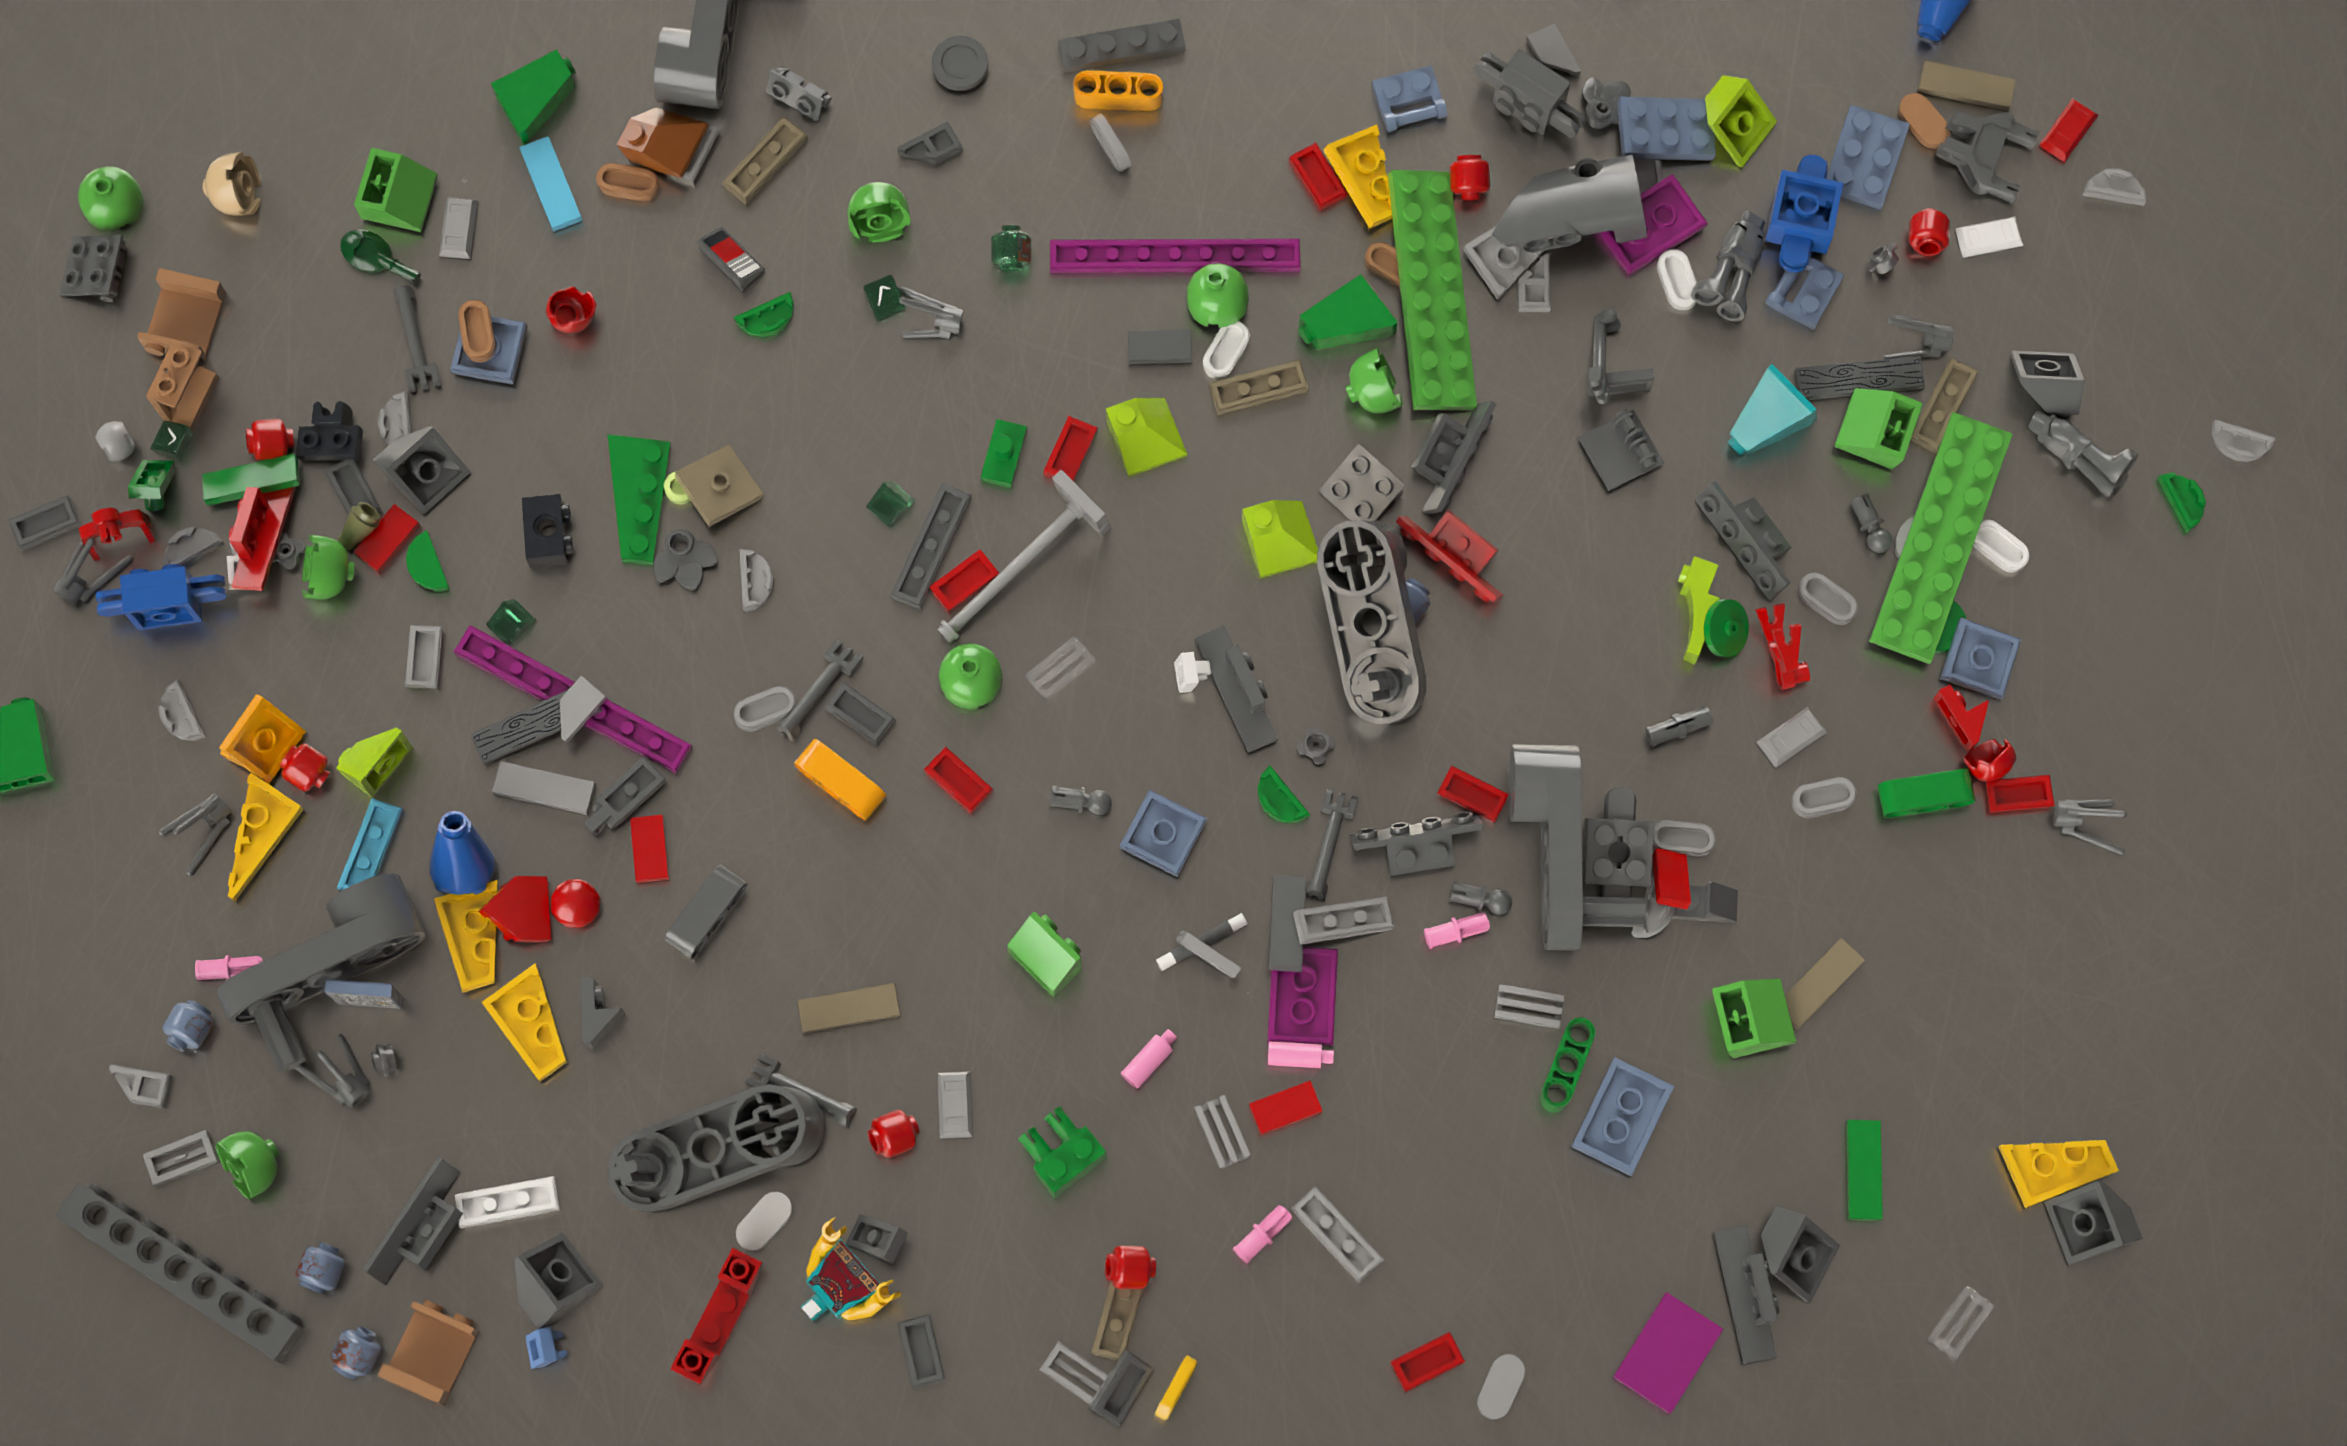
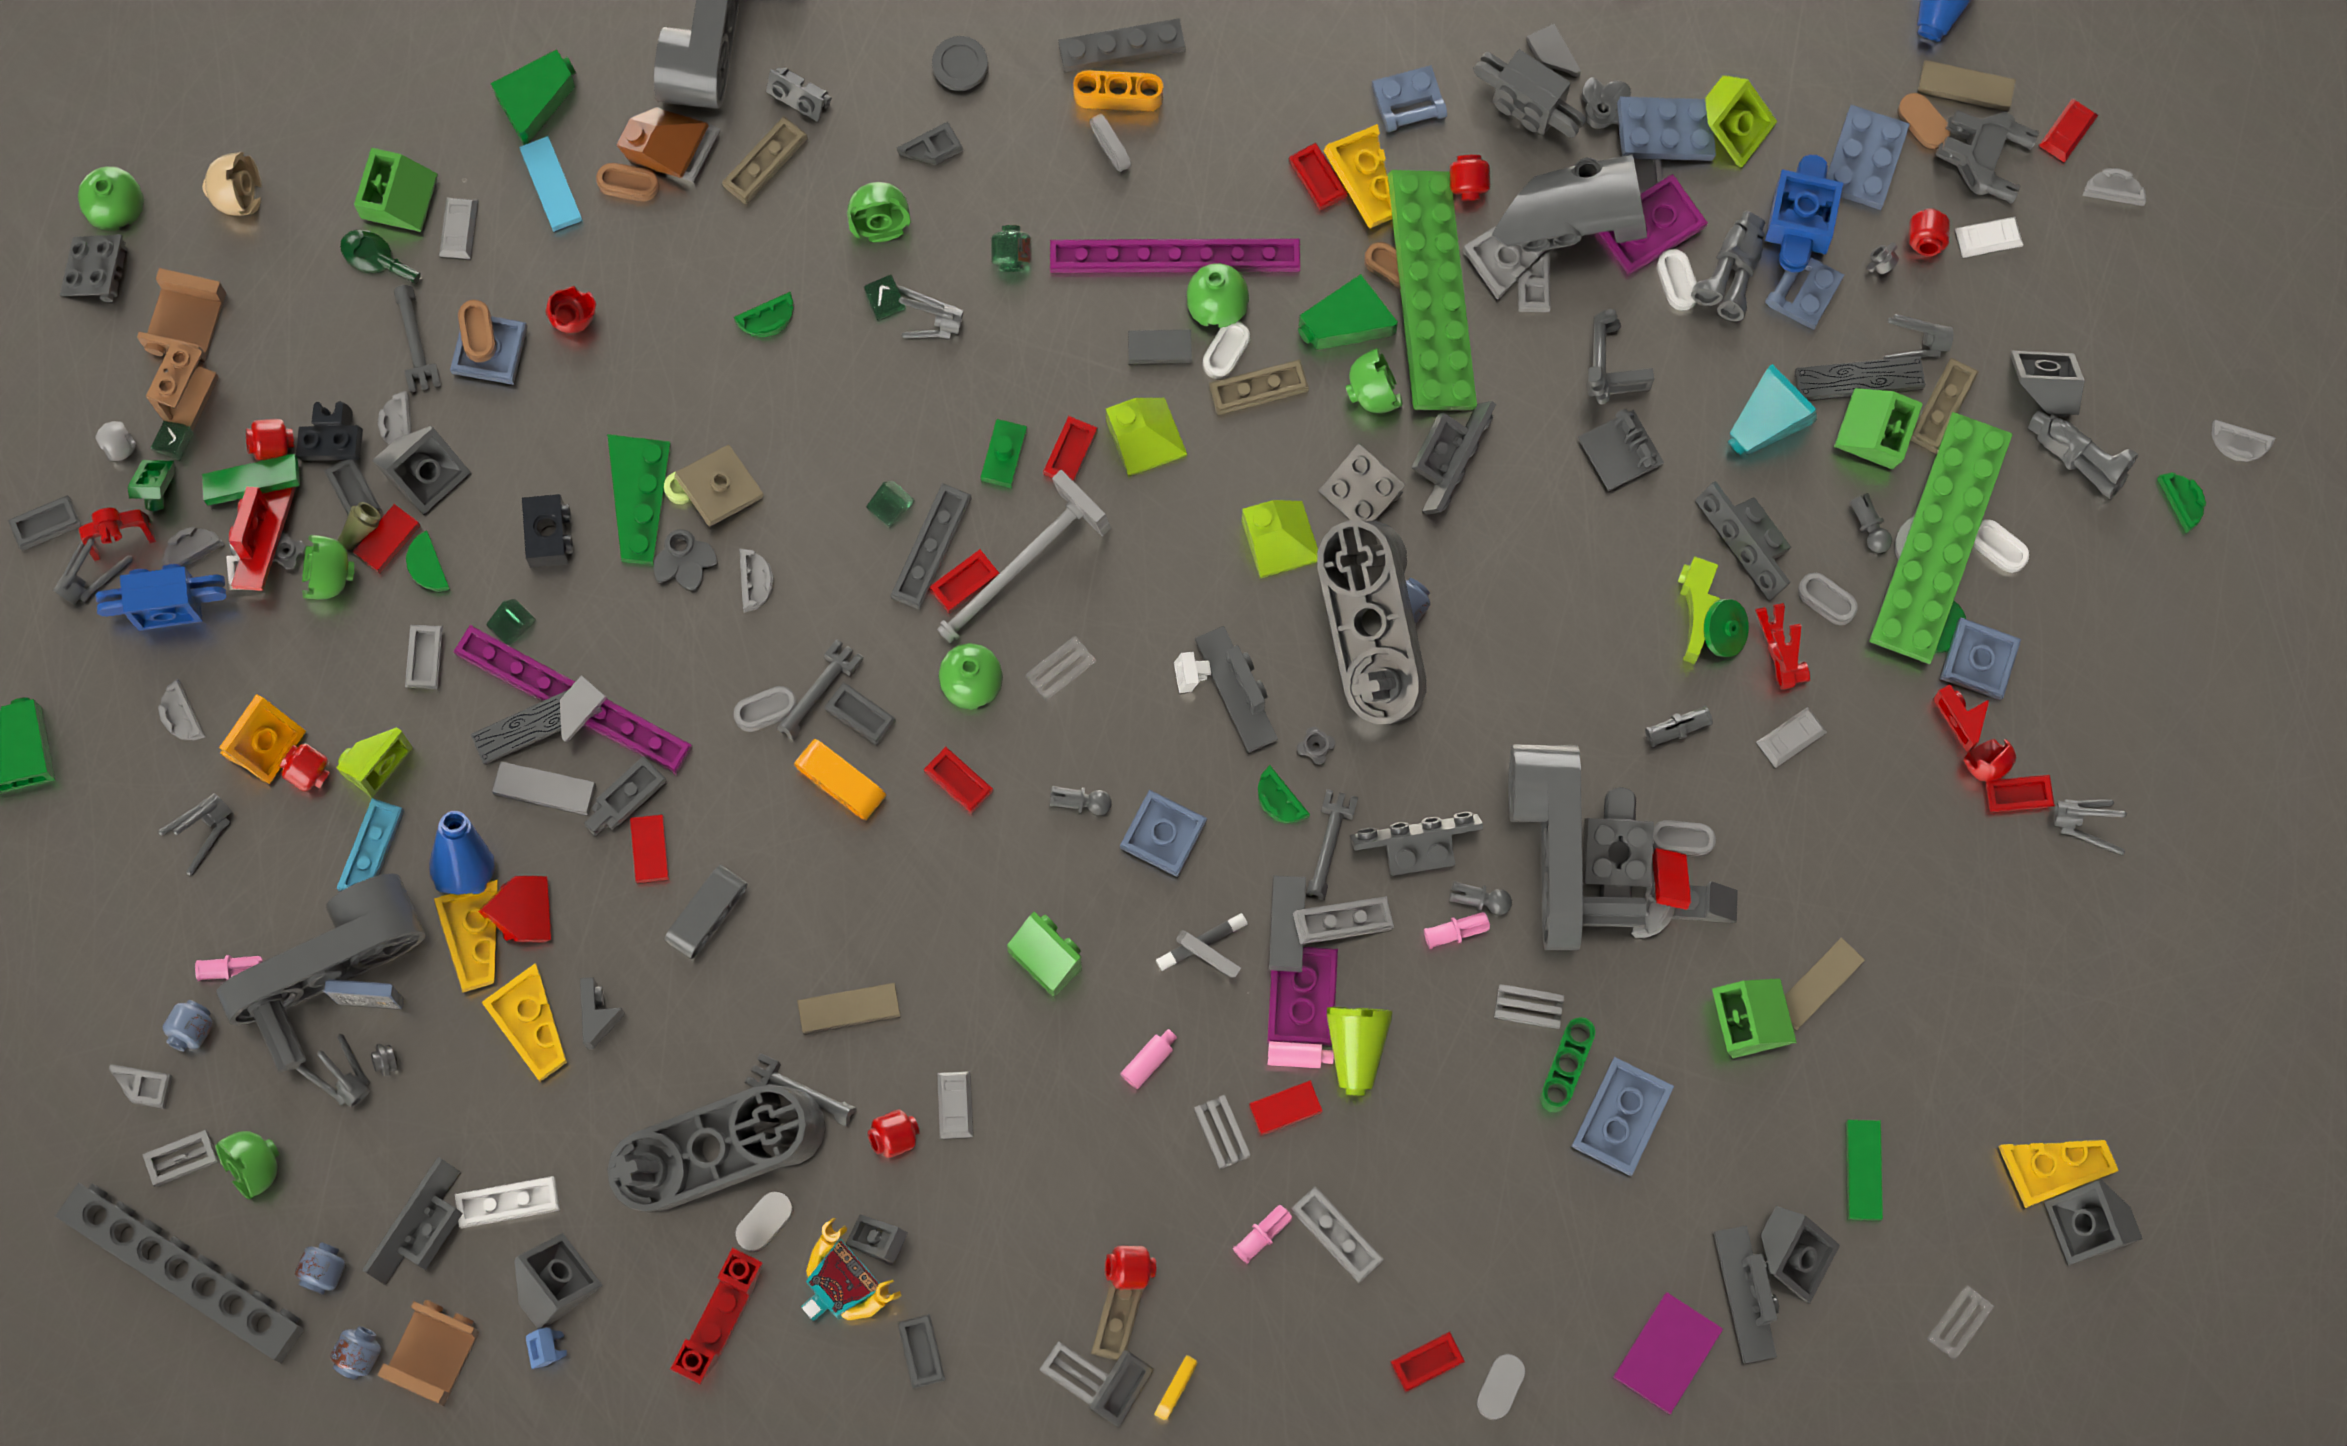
yellow wing [227,773,304,901] -> none
red hair [550,879,601,928] -> none
slope [698,227,765,290] -> none
green brick [1018,1106,1107,1199] -> none
red bracket [1395,510,1504,602] -> none
red tile [1437,765,1509,823] -> none
light grey tile [1791,777,1857,818] -> none
green beam [1877,769,1976,818] -> none
none -> lime cone [1326,1007,1392,1096]

